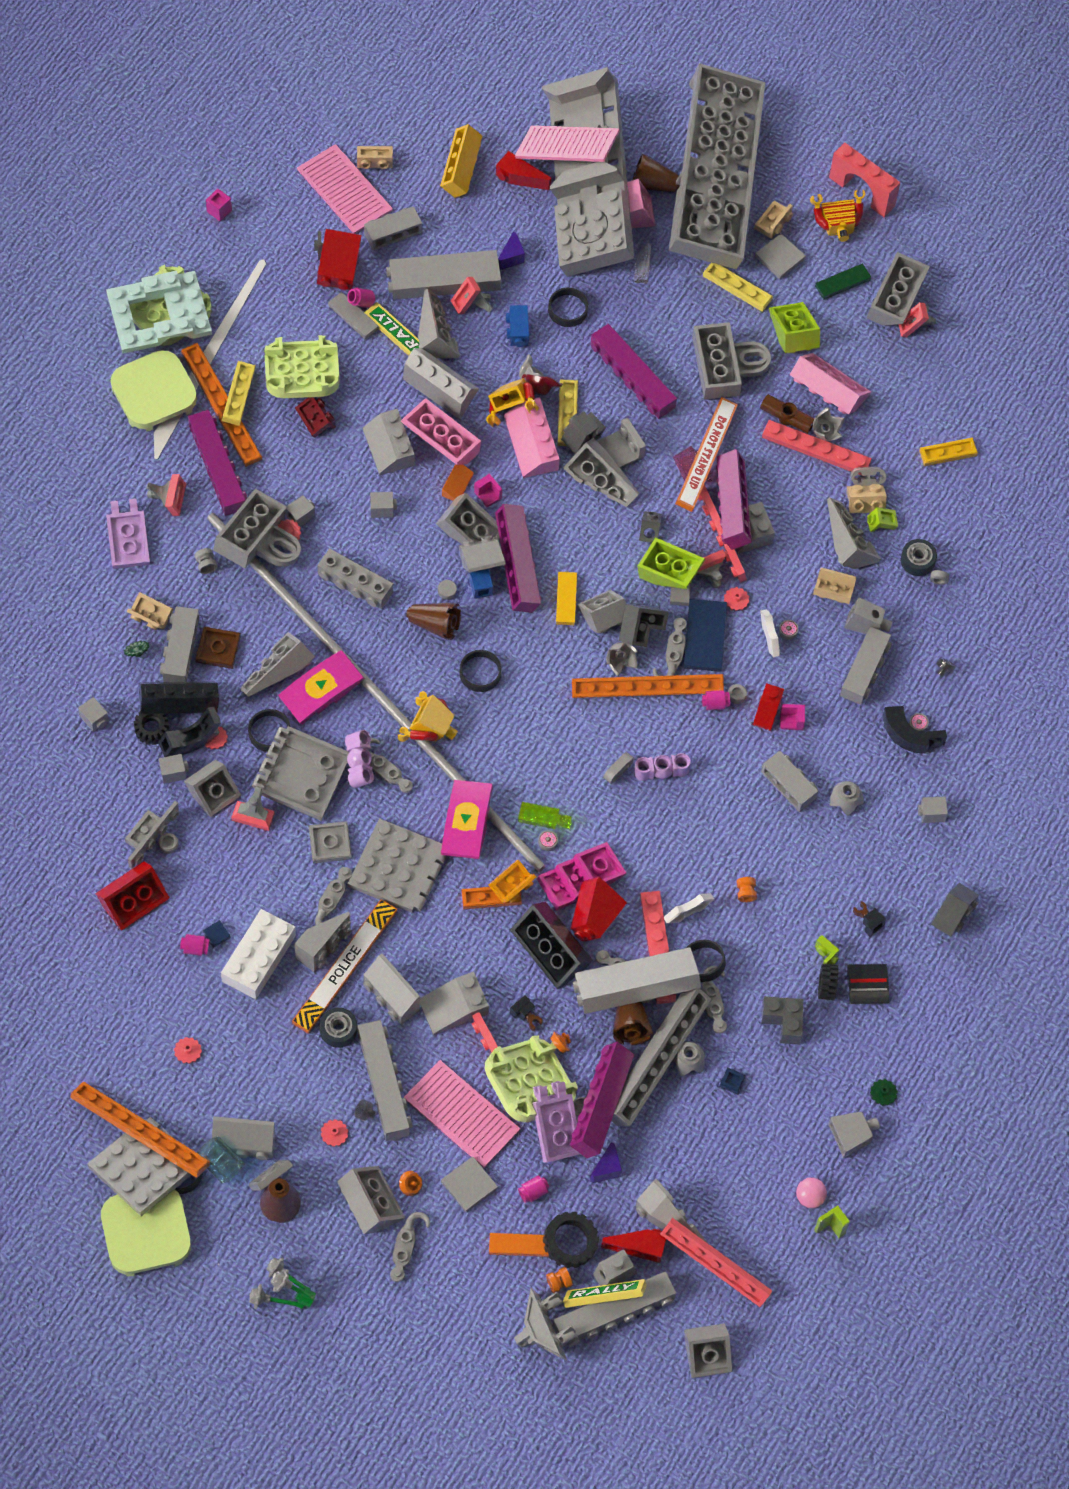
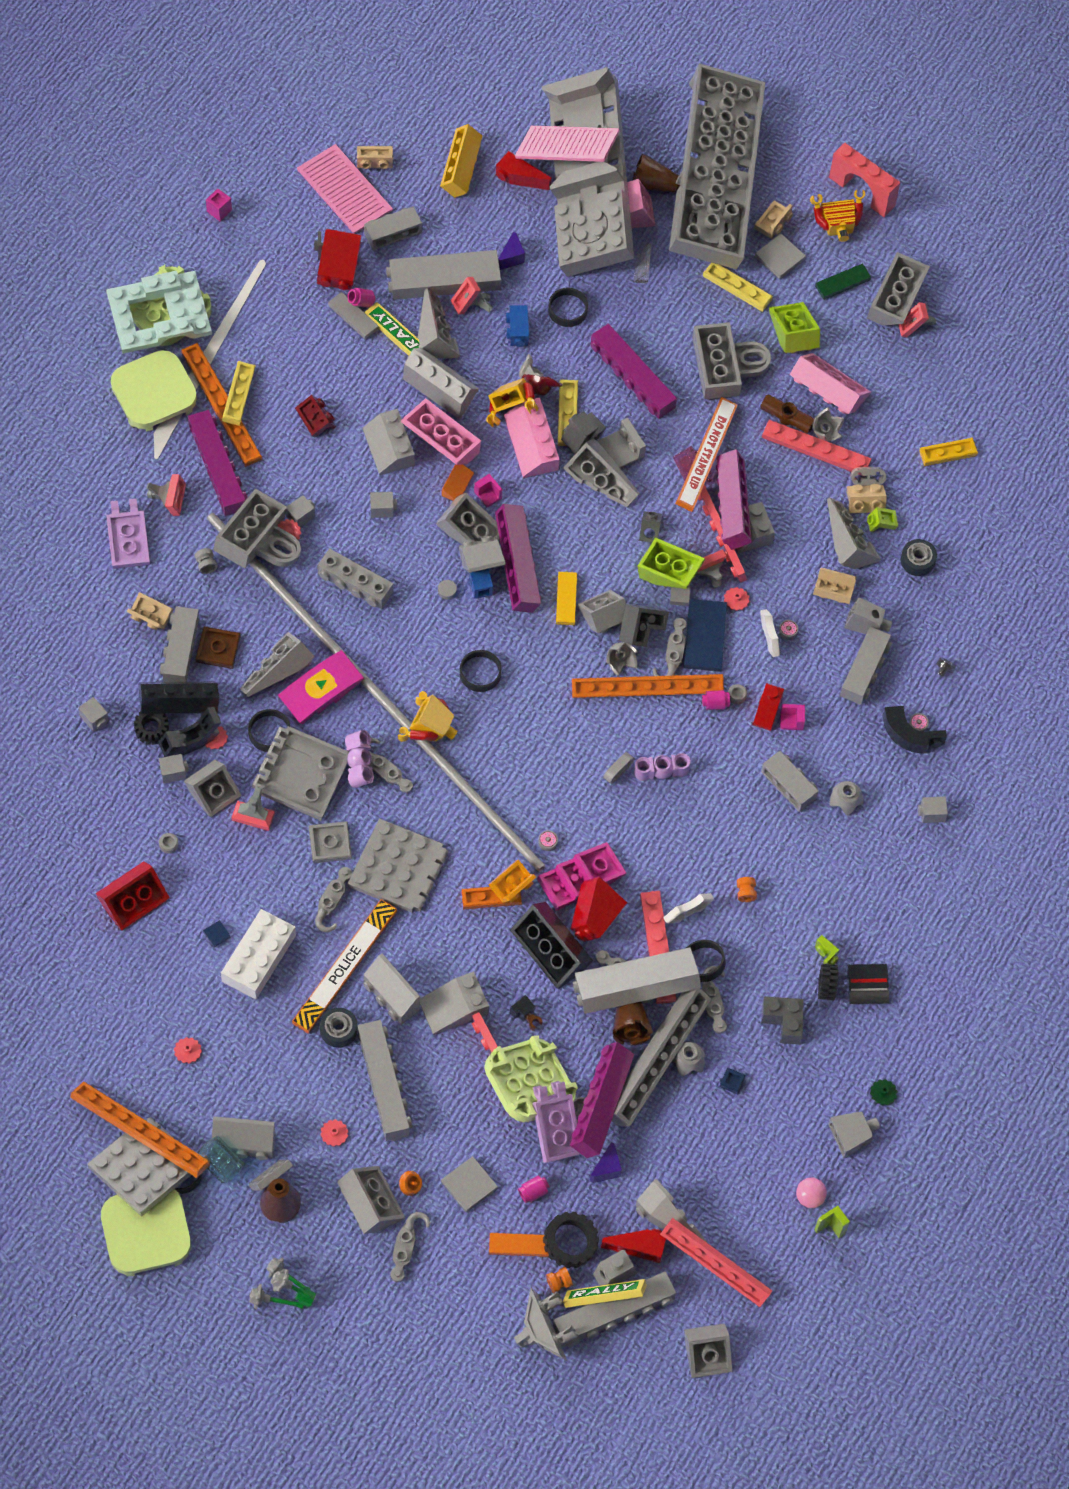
dark green piece [124,641,149,657] -> none
light grey bracket [125,801,179,869] -> none
dark pink brick [180,934,209,956] -> none
yellowish green tile [264,335,340,398] -> none
light grey slope [295,912,351,972] -> none
clear smoke tile [354,1099,376,1121] -> none
bright pink window [404,1060,520,1168] -> none
reddish brown cone [406,603,461,640] -> none
dark pink slope [441,780,493,859] -> none
clear neon green plate [518,802,572,830] -> none
orange hat [550,1032,571,1053] -> none
black piece [853,901,886,937] -> none
light grey tile [930,570,949,585] -> none
dark grey brick [931,883,979,937] -> none

